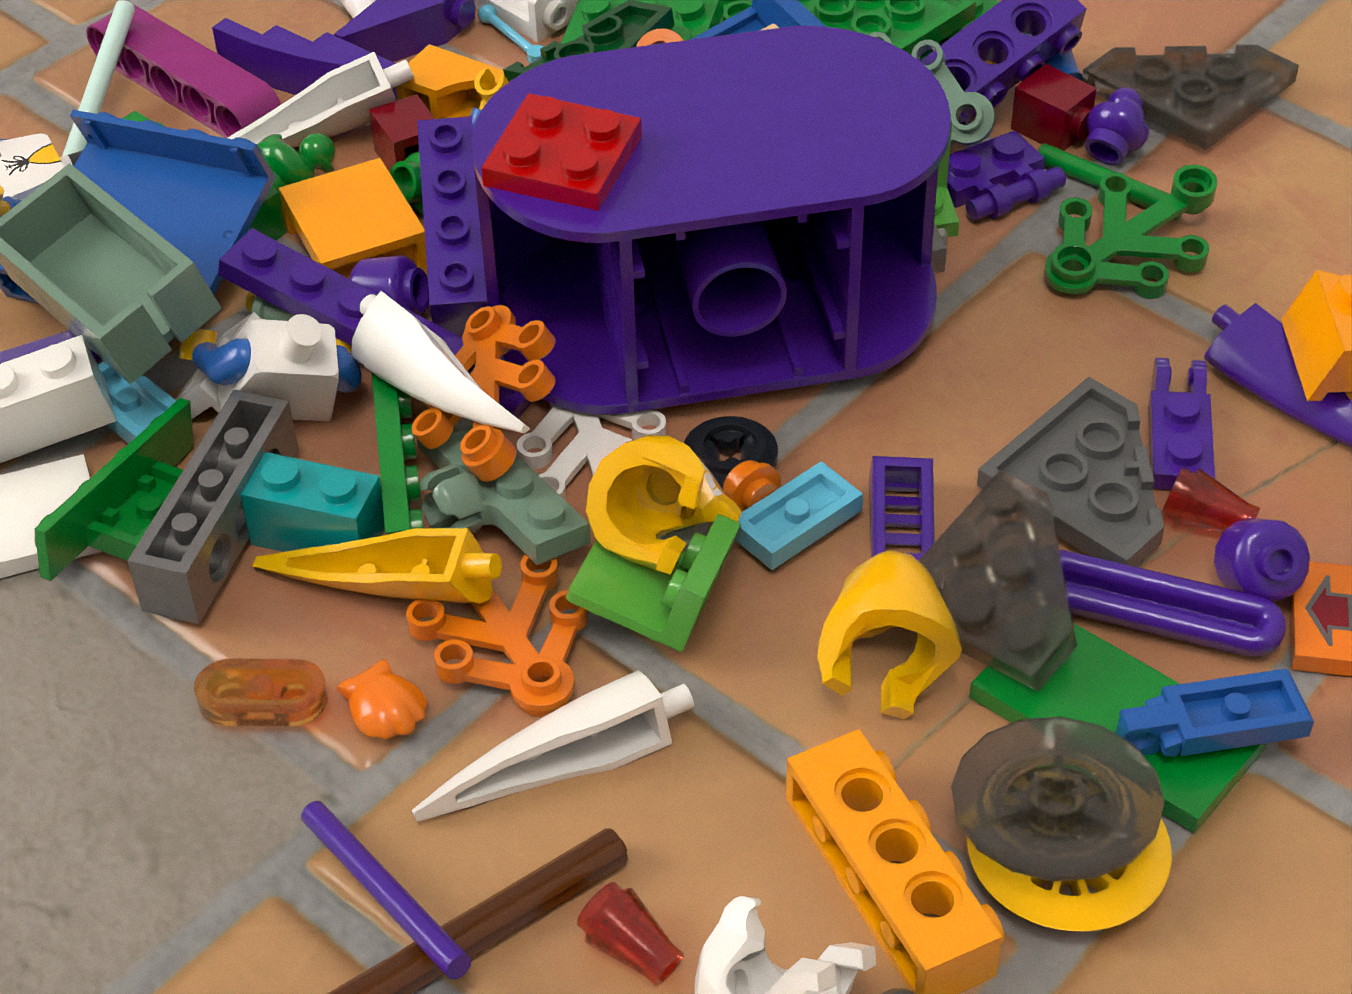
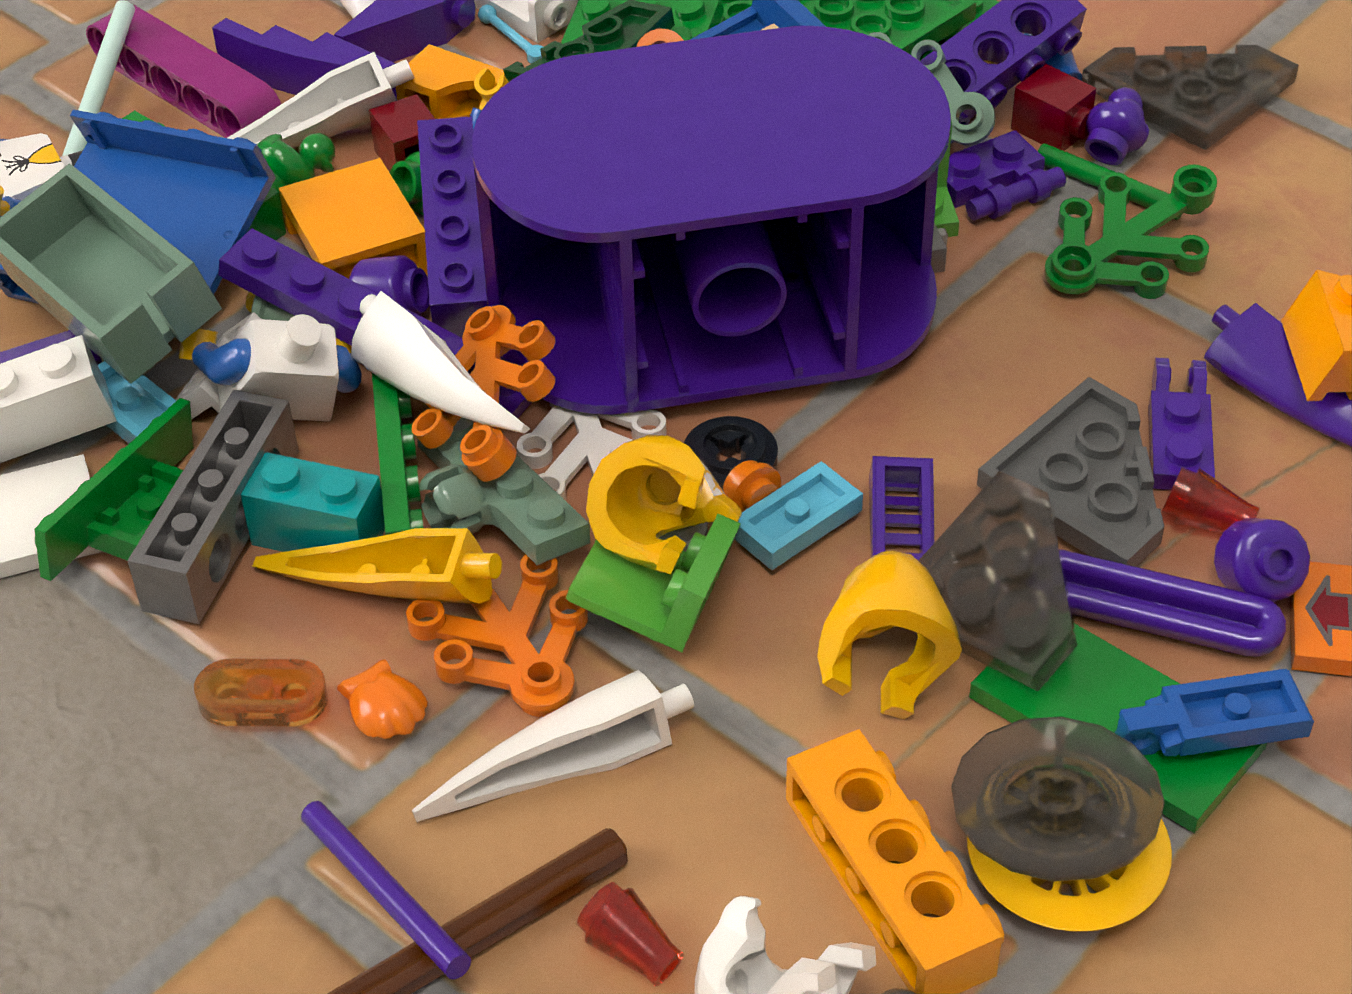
red plate [481,93,642,211] -> none

